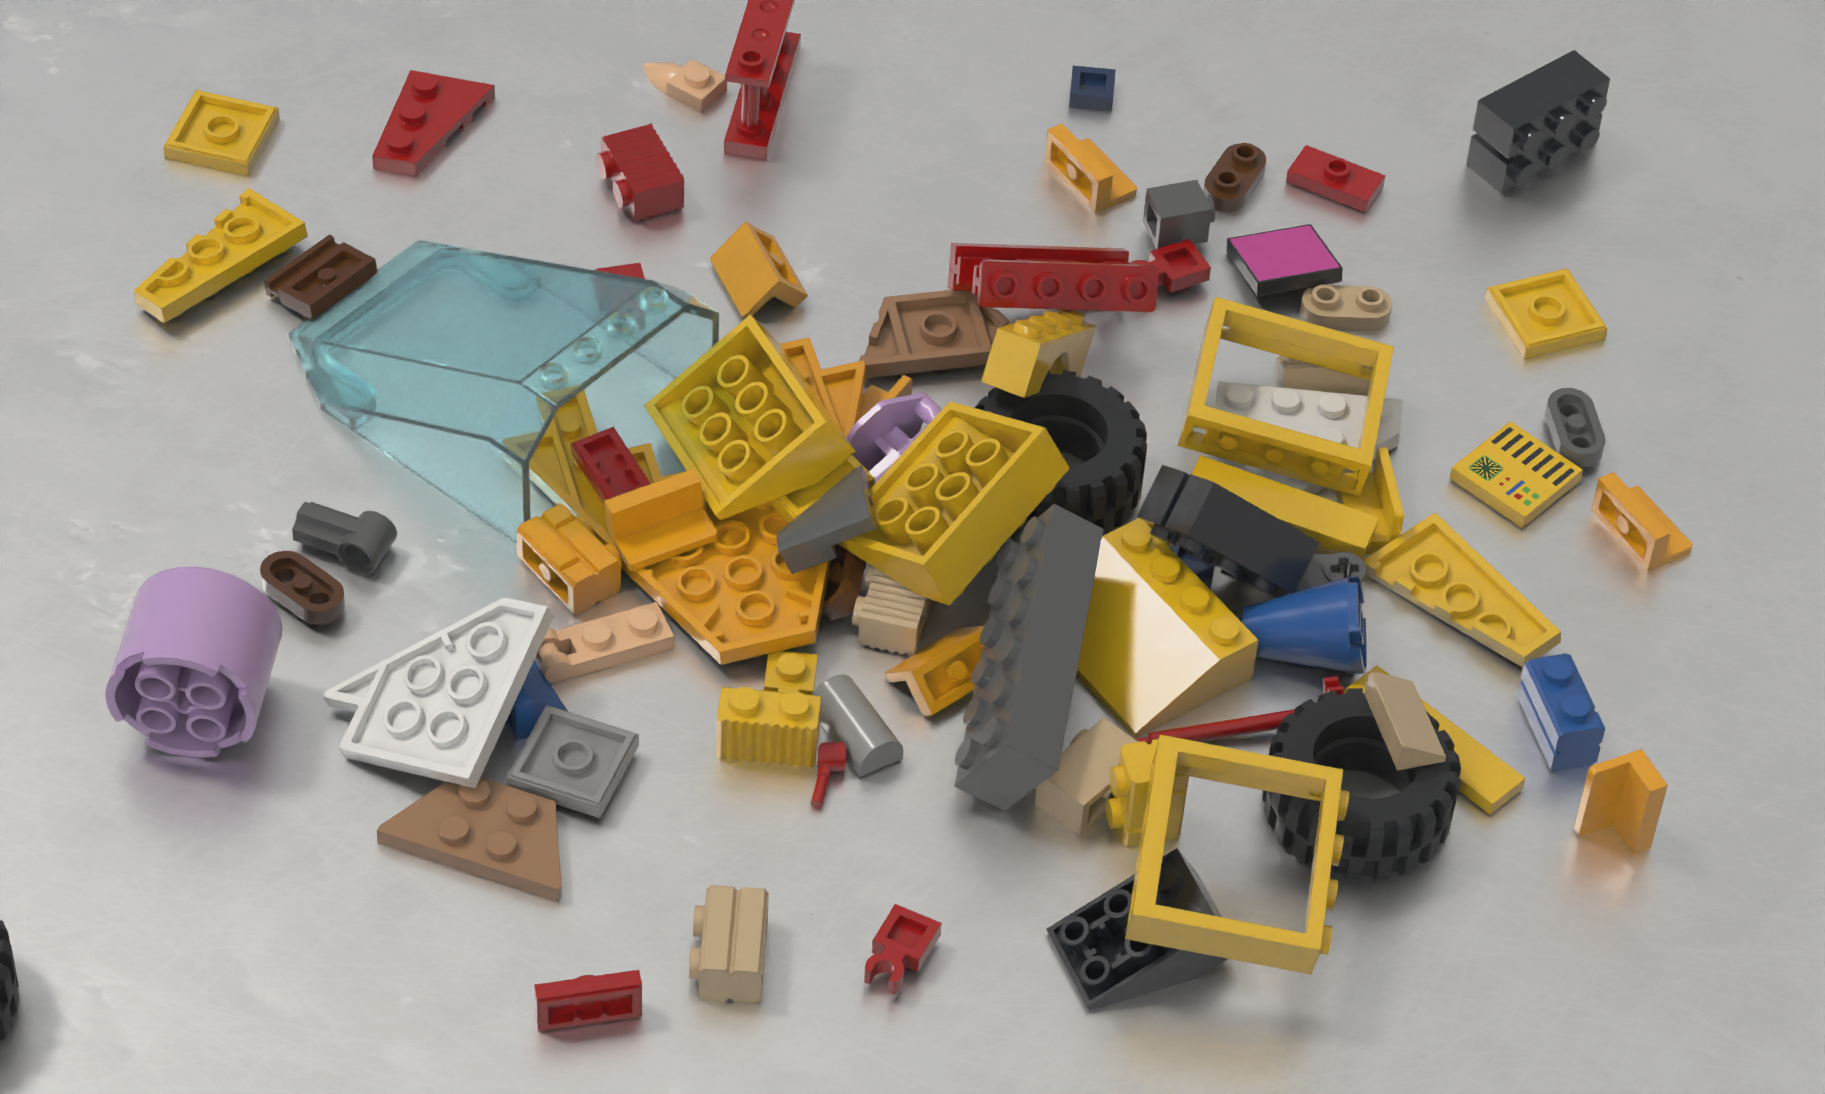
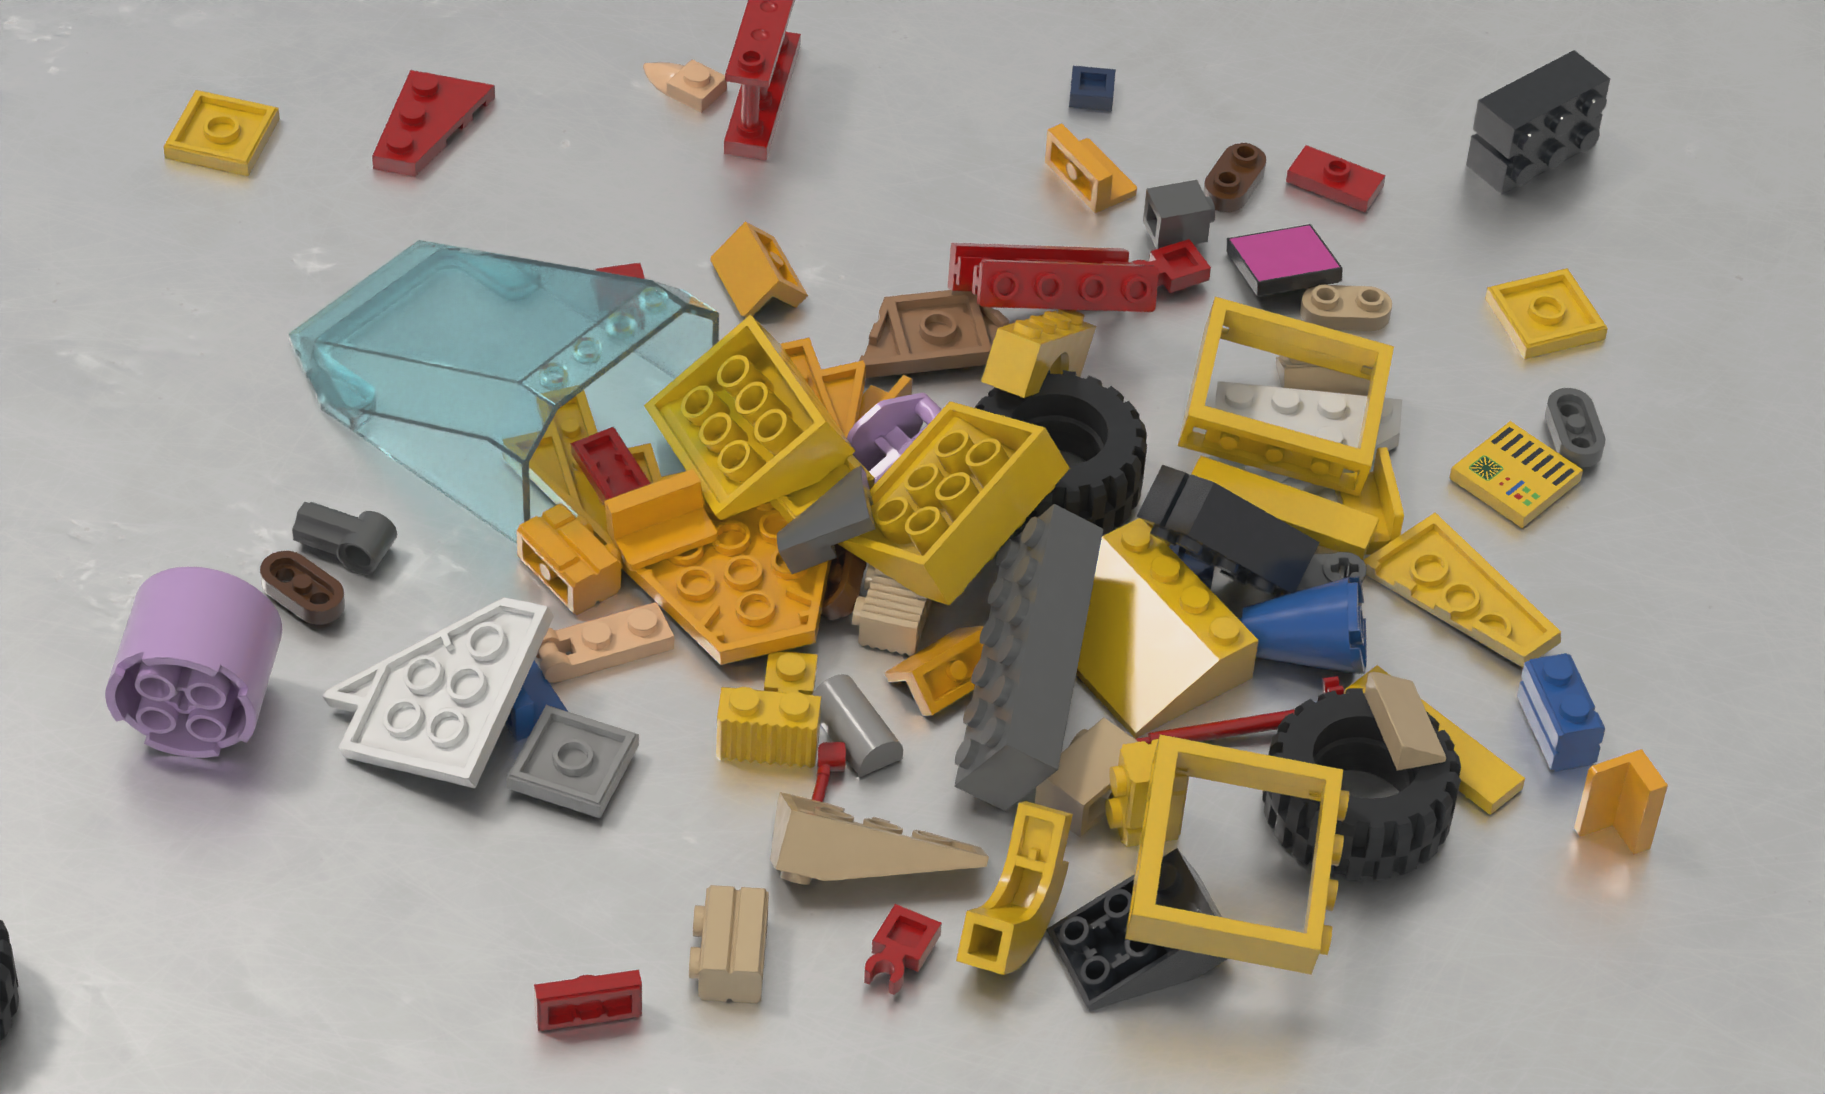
yellow wing [133,188,308,323] -> none
reddish brown plate [264,234,378,320] -> none
medium nougat wing [377,777,562,902] -> none
red brick [596,123,684,222] -> none
light orange panel [1591,472,1692,572] -> none
none -> tan wedge [770,792,989,885]
none -> yellow arch [956,801,1073,975]

